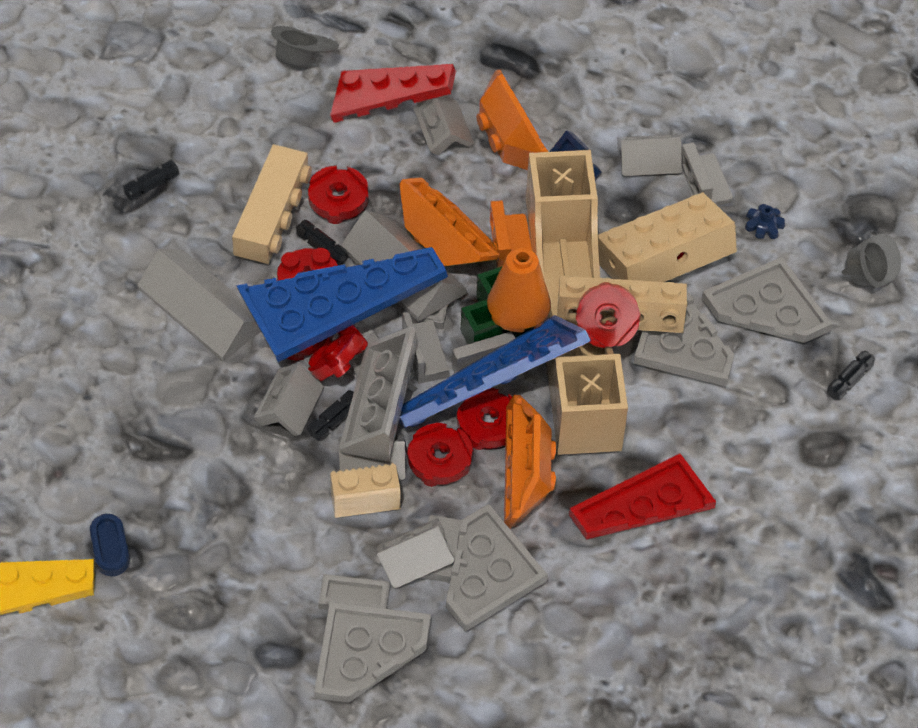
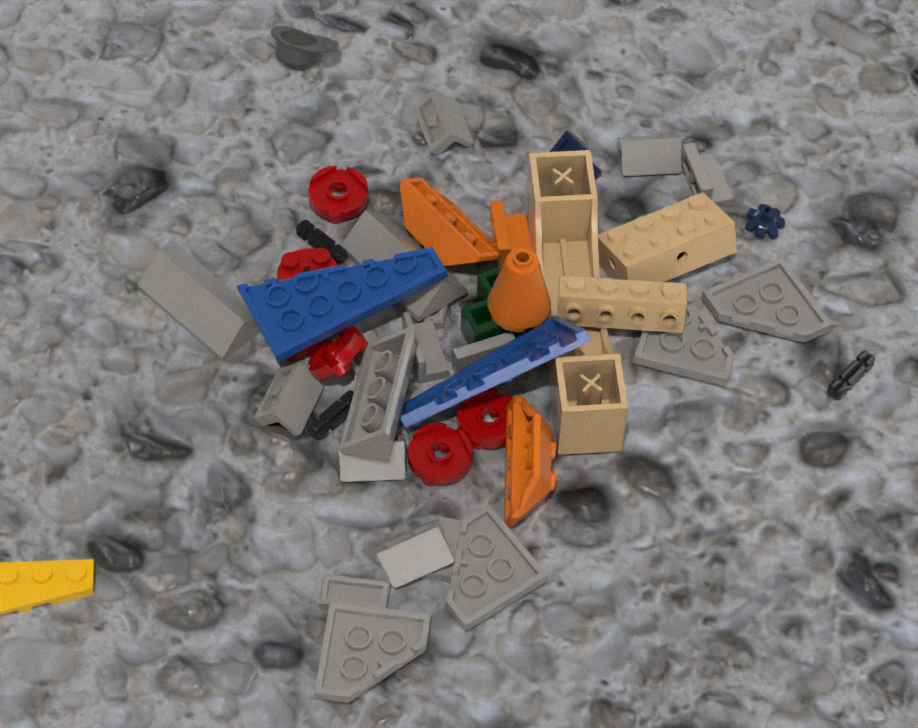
dark blue tile [90,514,130,577] -> none
black axle [123,160,179,200] -> none
tan brick [232,144,312,264] -> none
red wing [330,64,456,123] -> none
tan brick [330,463,401,518] -> none
orange wedge [476,69,548,170] -> none
red wing [569,453,716,540] -> none
plate [576,282,640,348] -> none
dark grey piece [842,233,901,288] -> none

